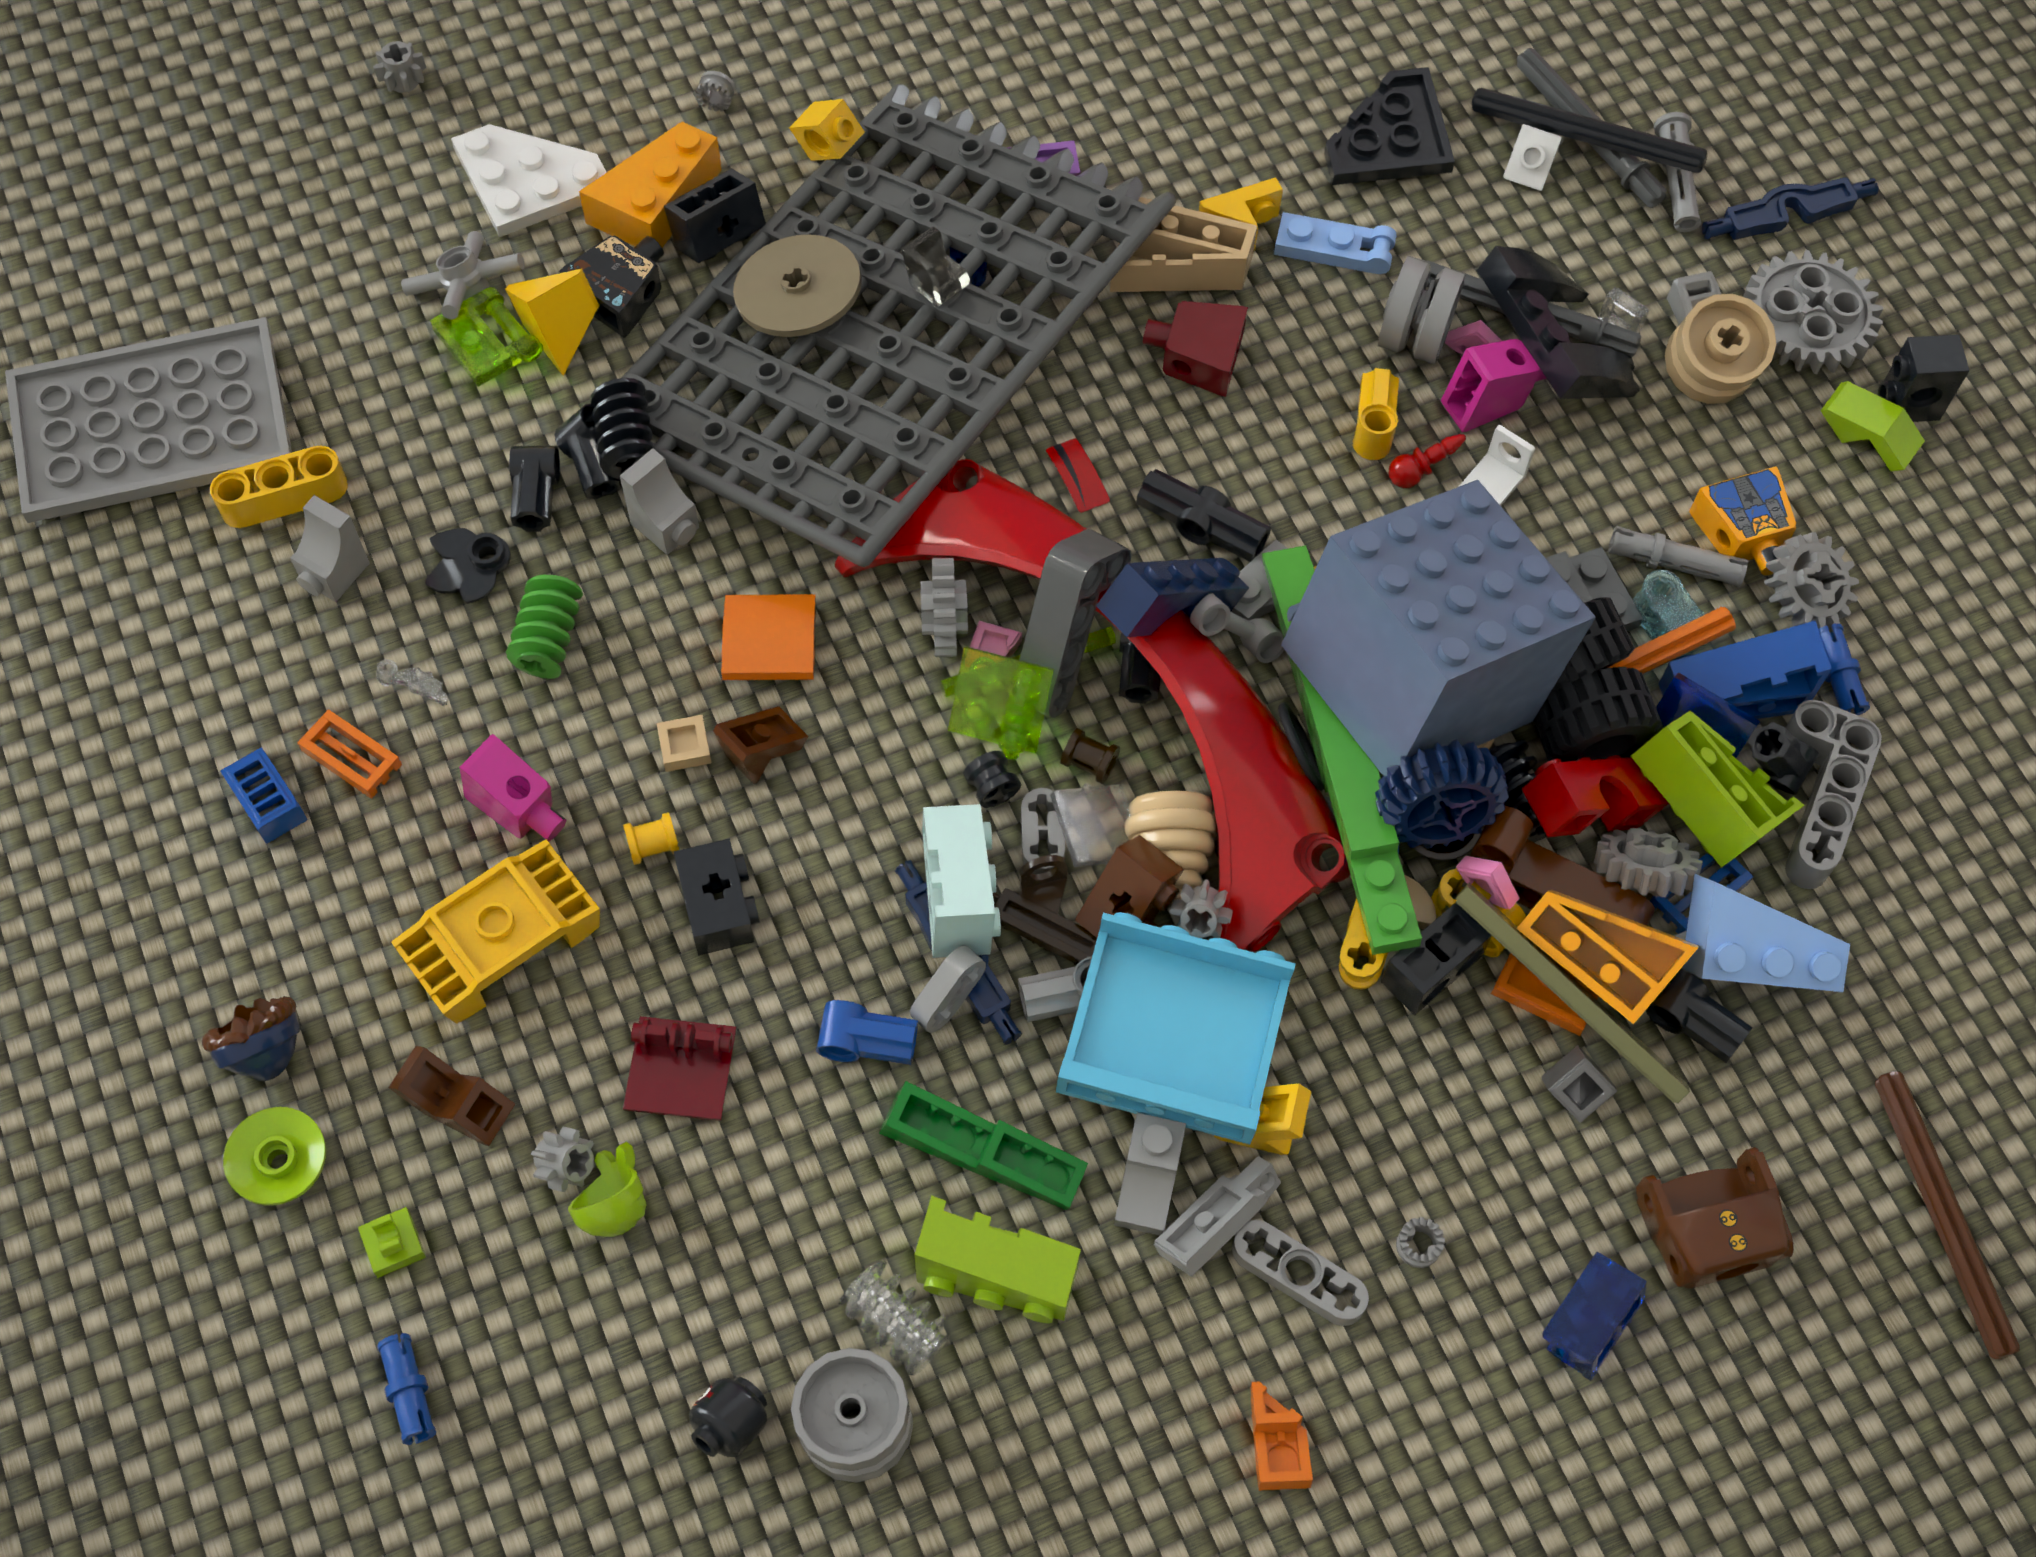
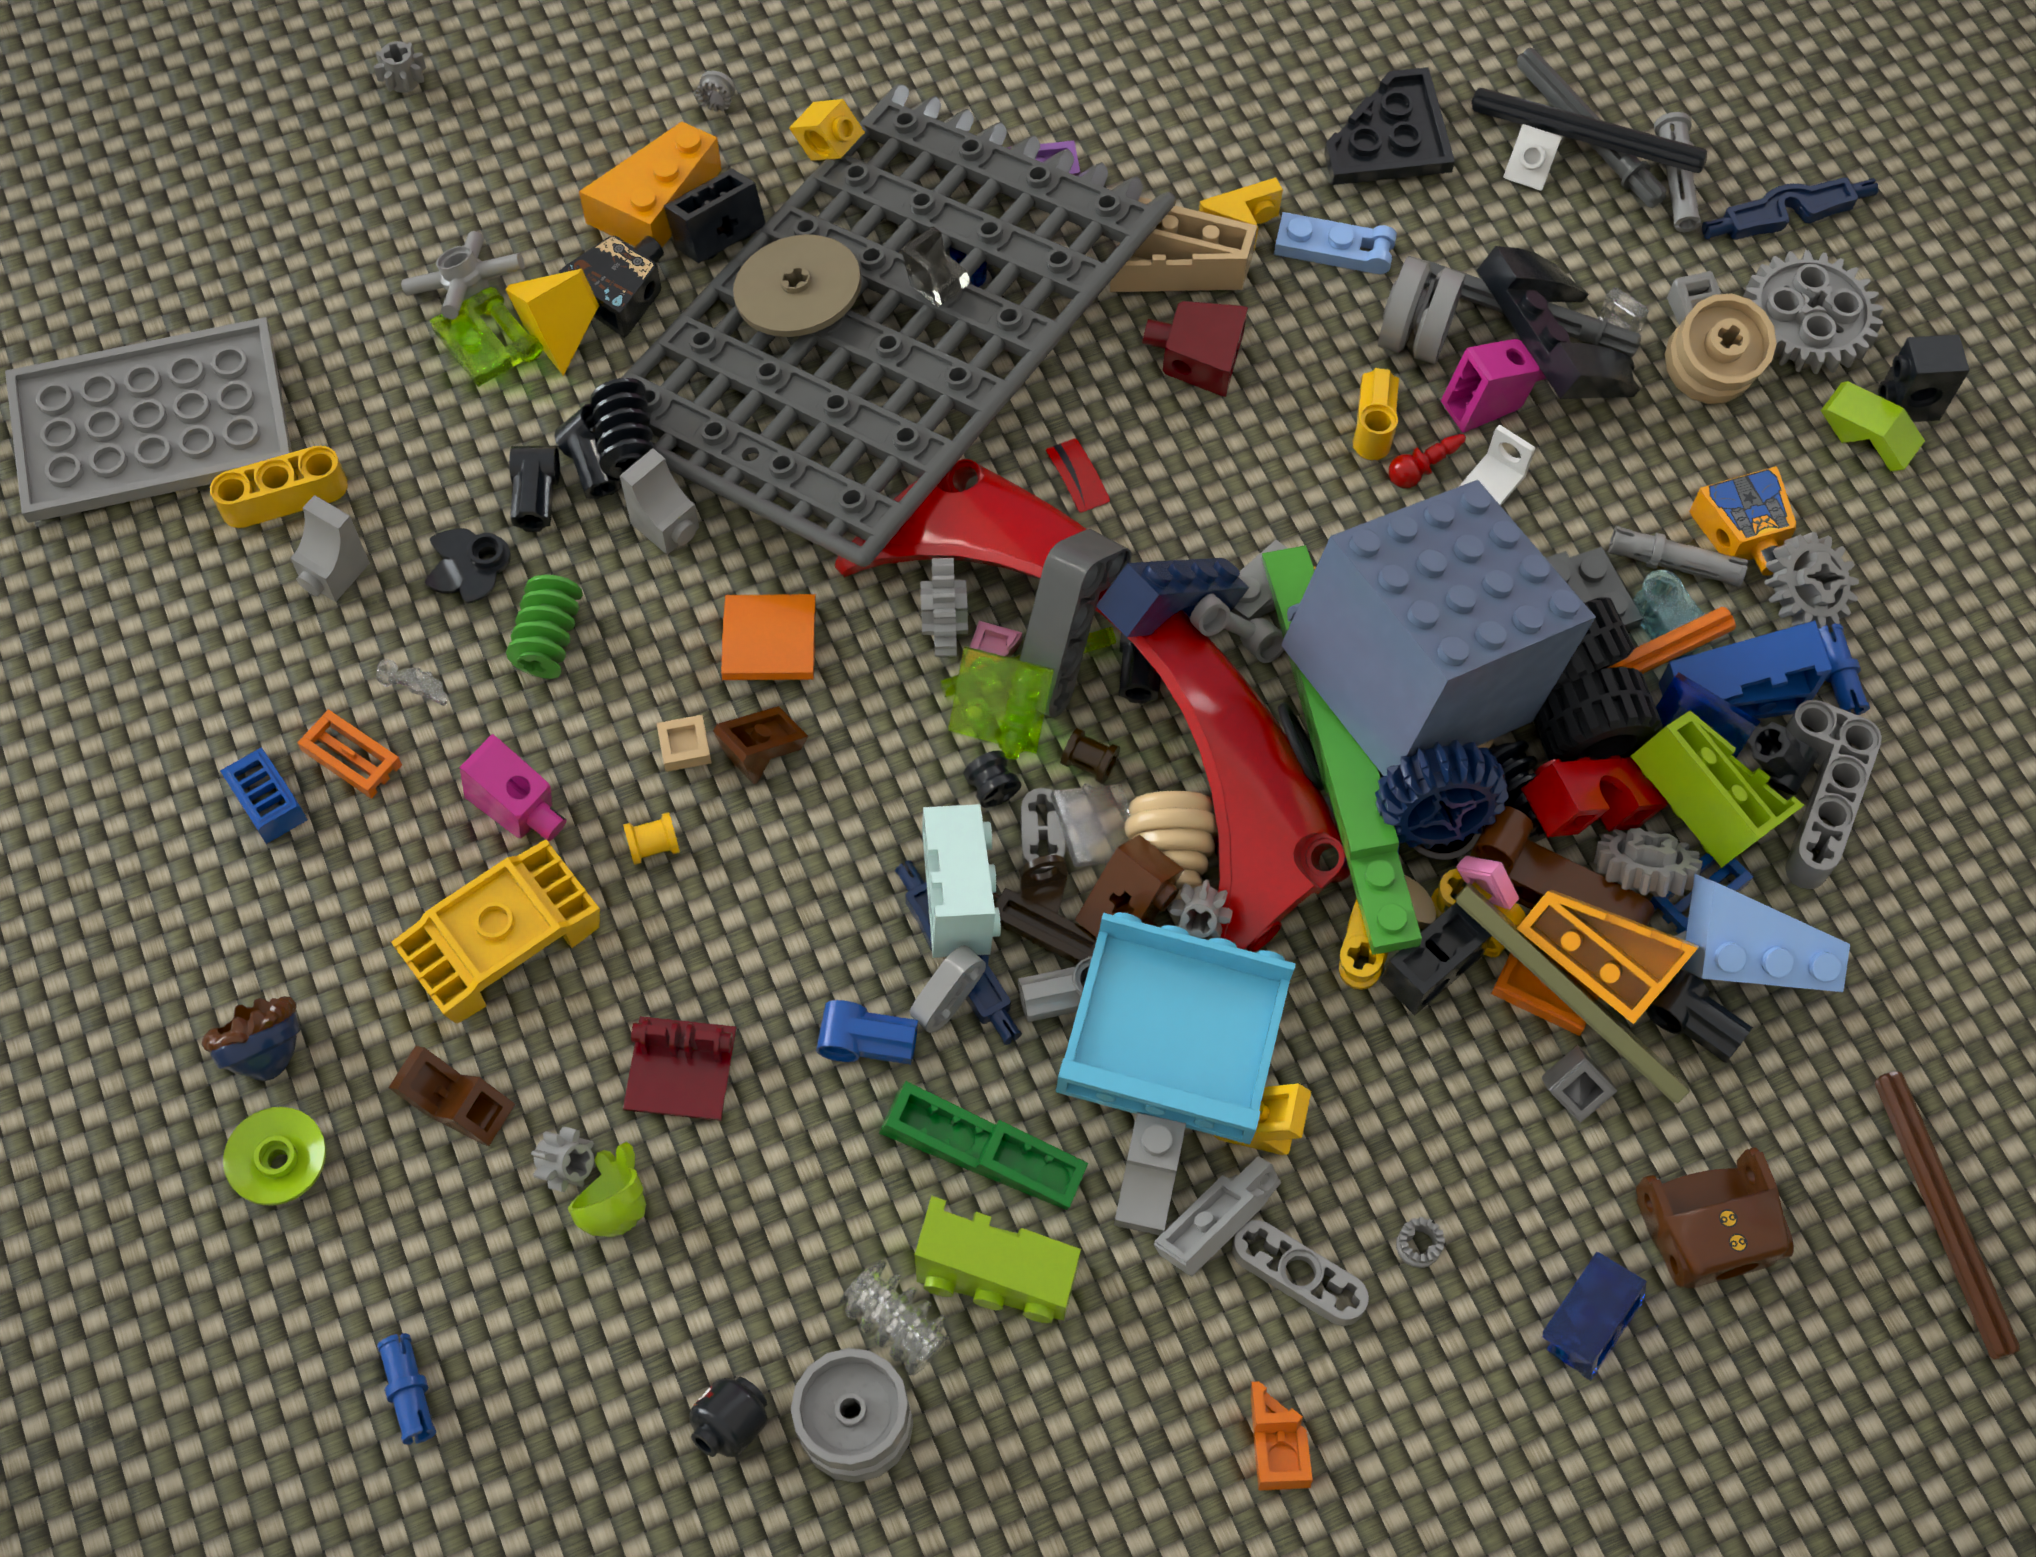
lime tile [358,1207,426,1278] -> none
white plate [451,124,607,237] -> none
black brick [674,838,760,956] -> none
black piece [1136,469,1271,562] -> none
bright pink tile [1445,320,1502,354] -> none

